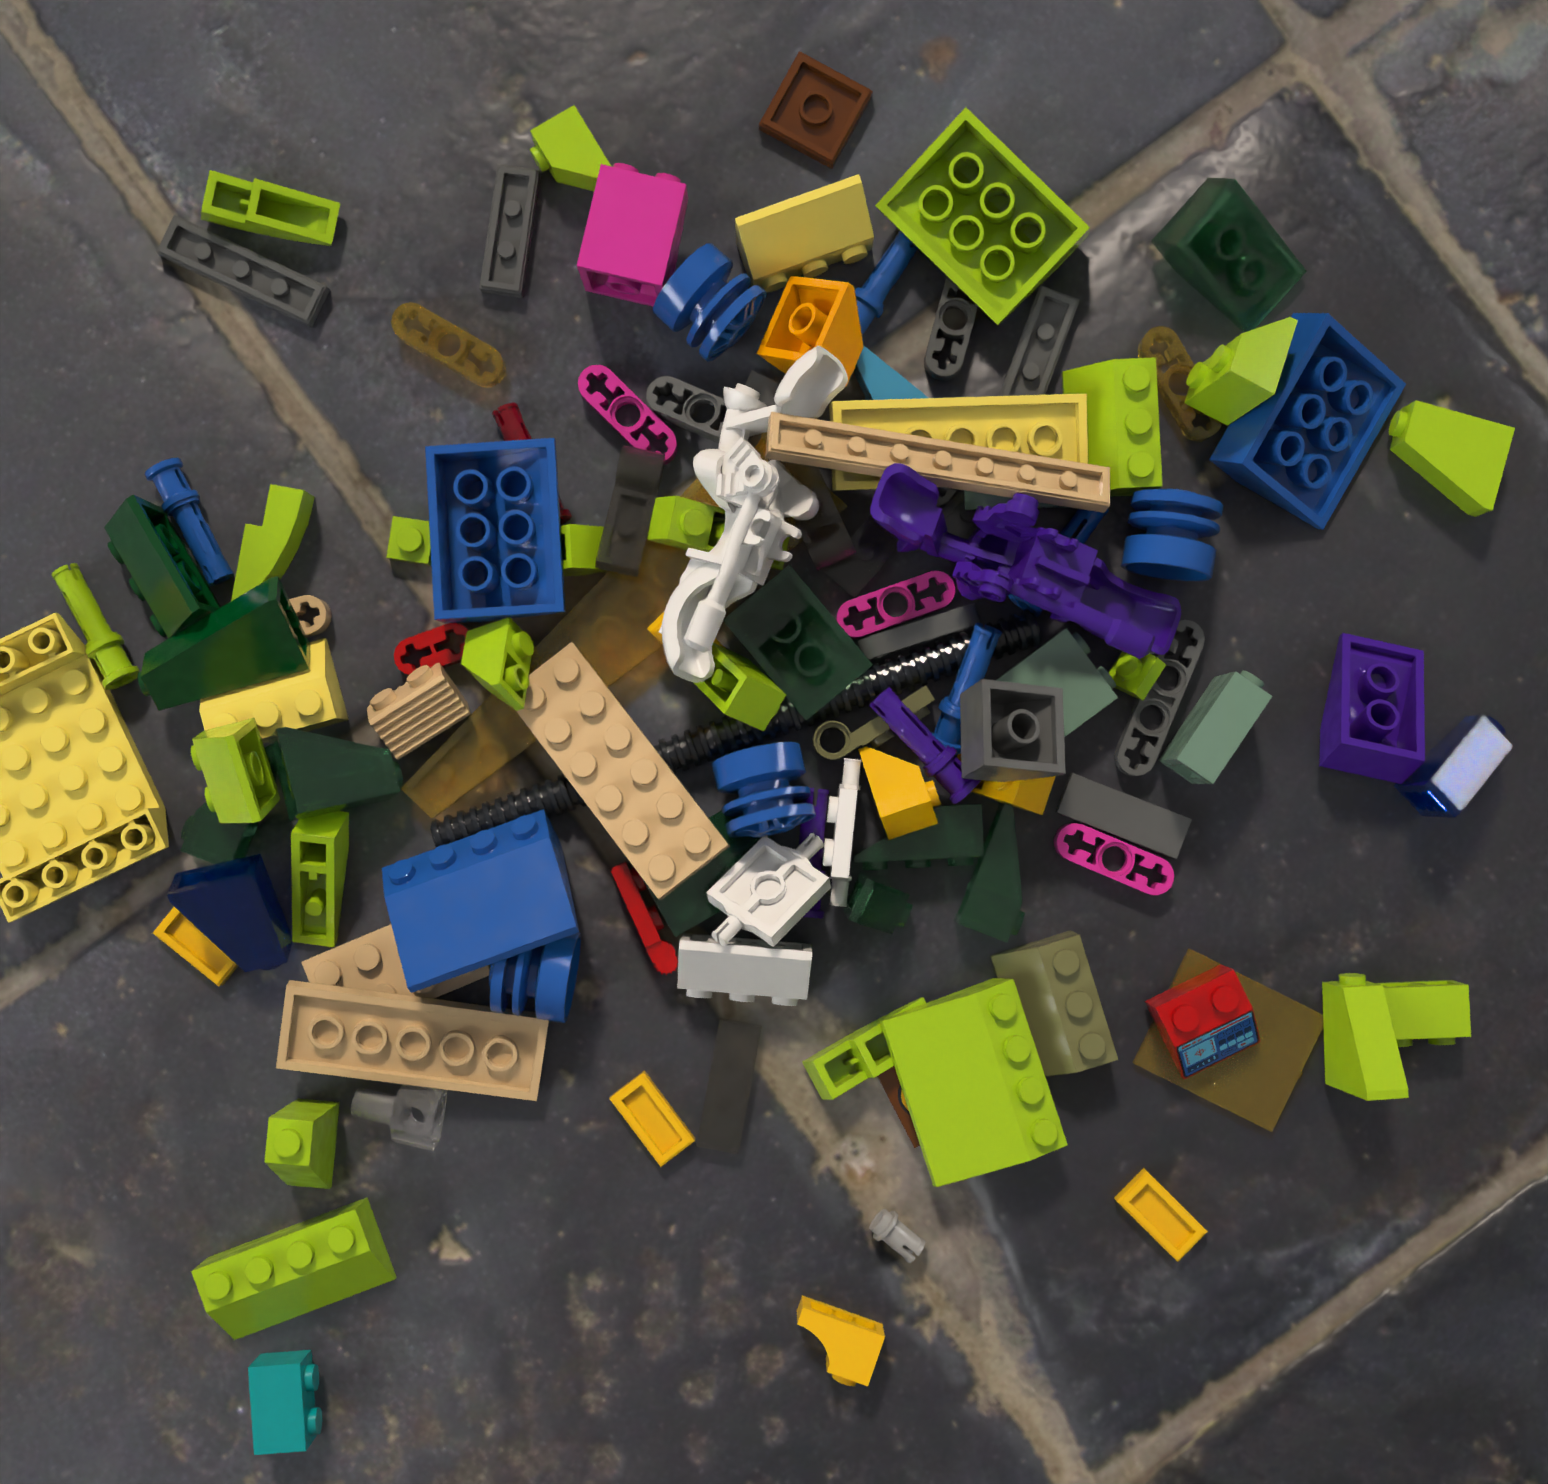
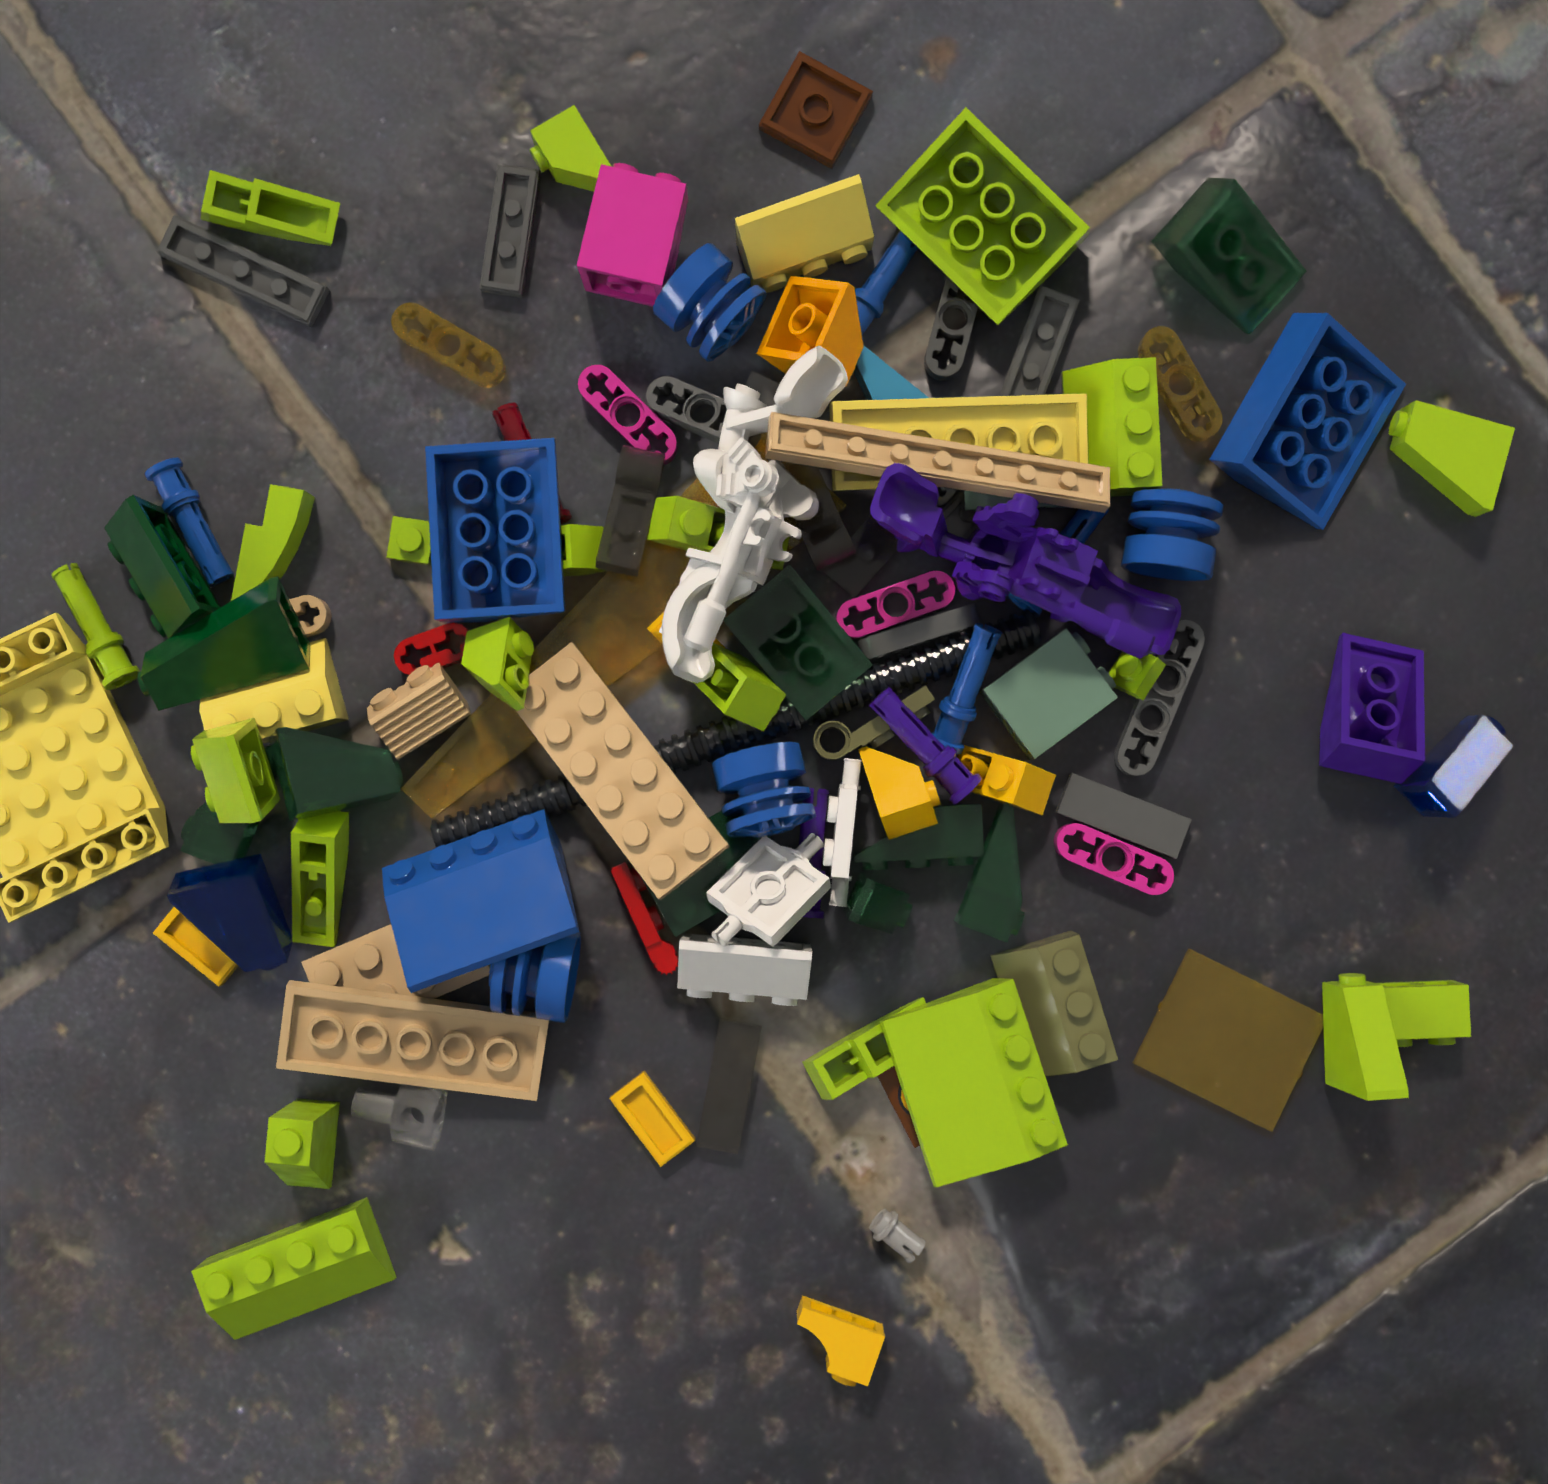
teal brick [248,1350,322,1455] -> none
dark grey slope [960,679,1066,782] -> none
yellow tile [1114,1168,1208,1262] -> none
red slope [1144,964,1261,1079] -> none
sand green brick [1158,670,1272,784] -> none
lime slope [1184,317,1298,426] -> none

